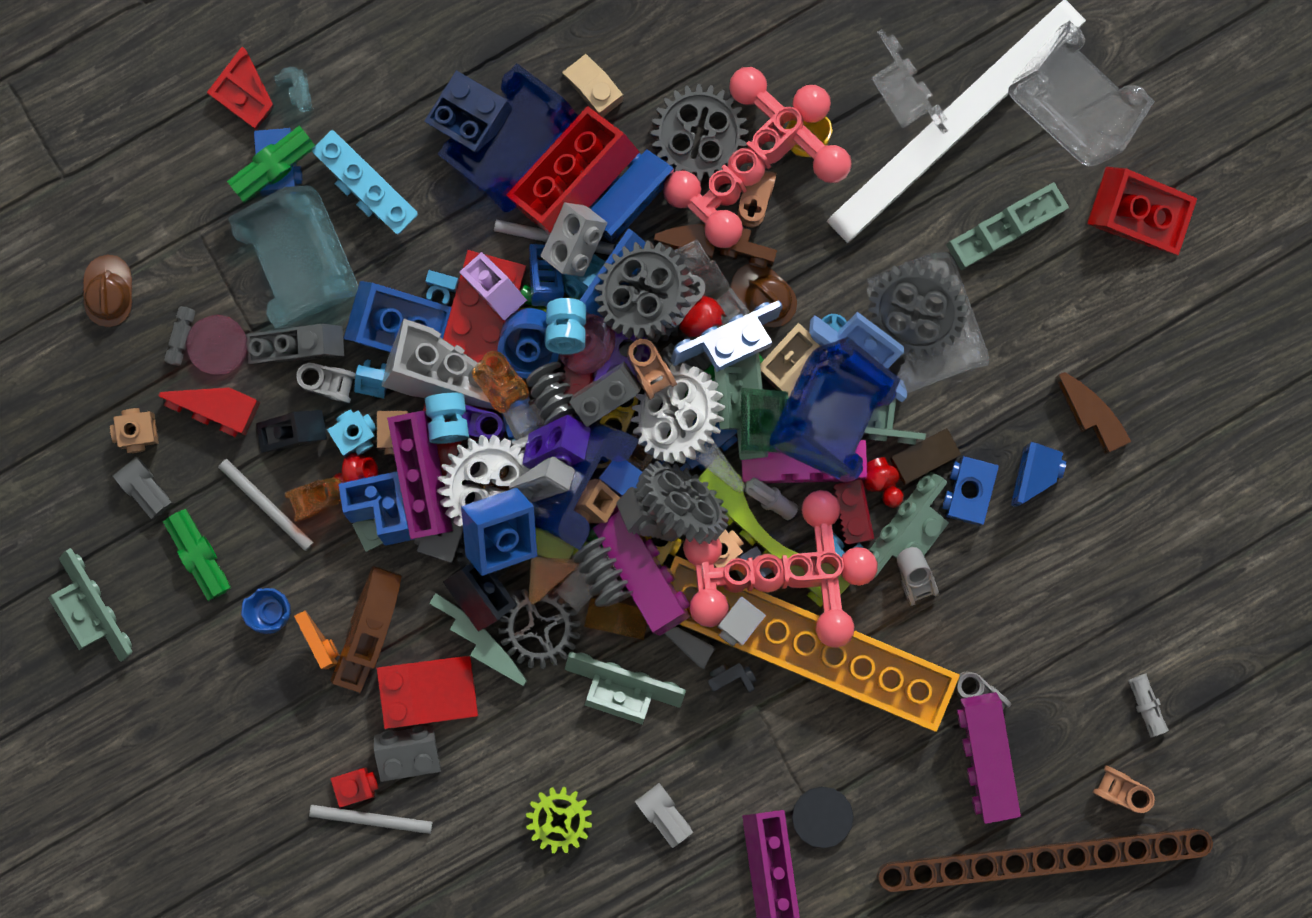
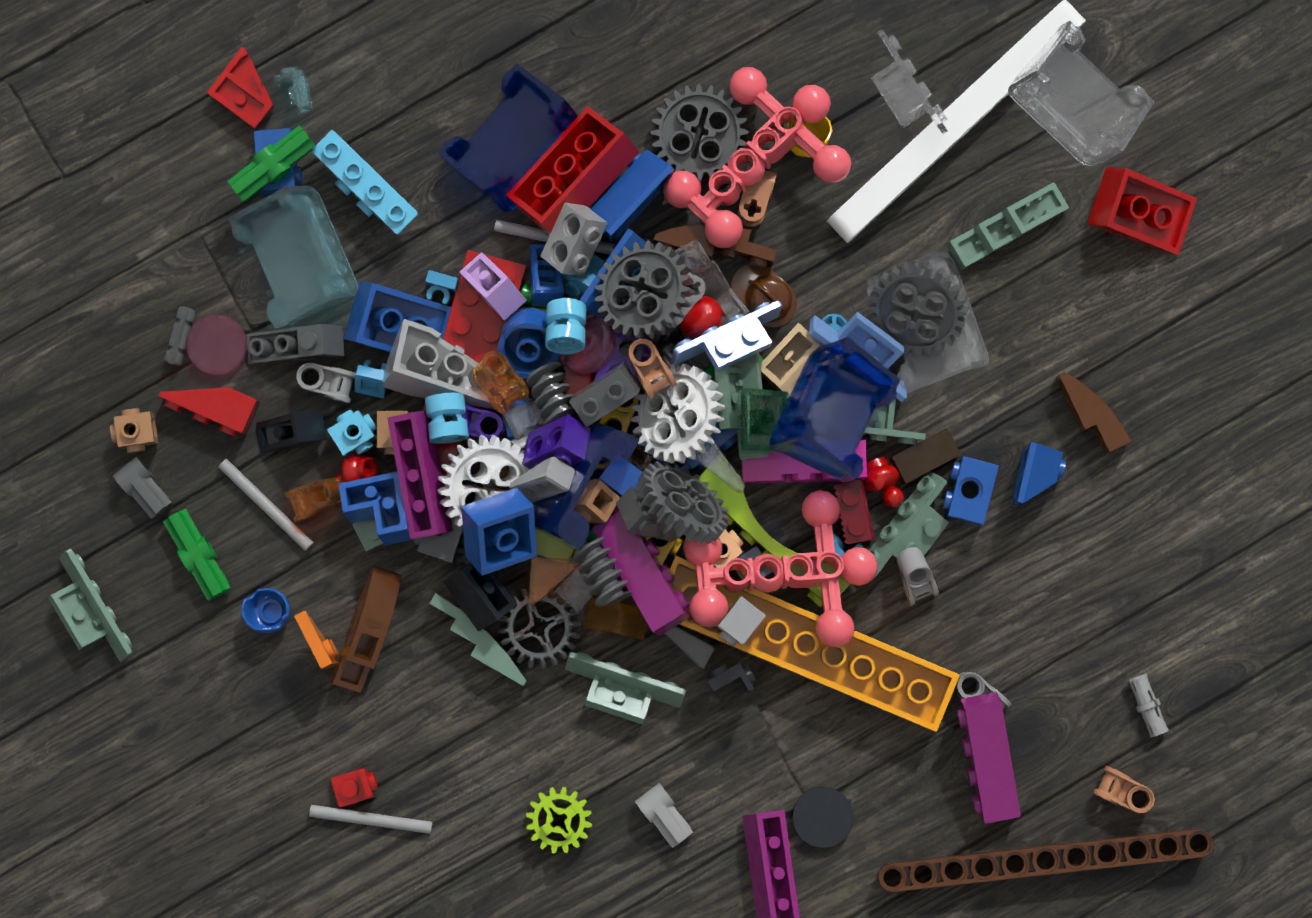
reddish brown piece [84,254,132,327] -> none
dark grey bracket [374,725,441,782] -> none
red slope [377,656,478,729] -> none
dark blue slope [424,70,512,153] -> none
tan slope [562,54,623,117] -> none
light grey axle [745,478,798,520] -> none

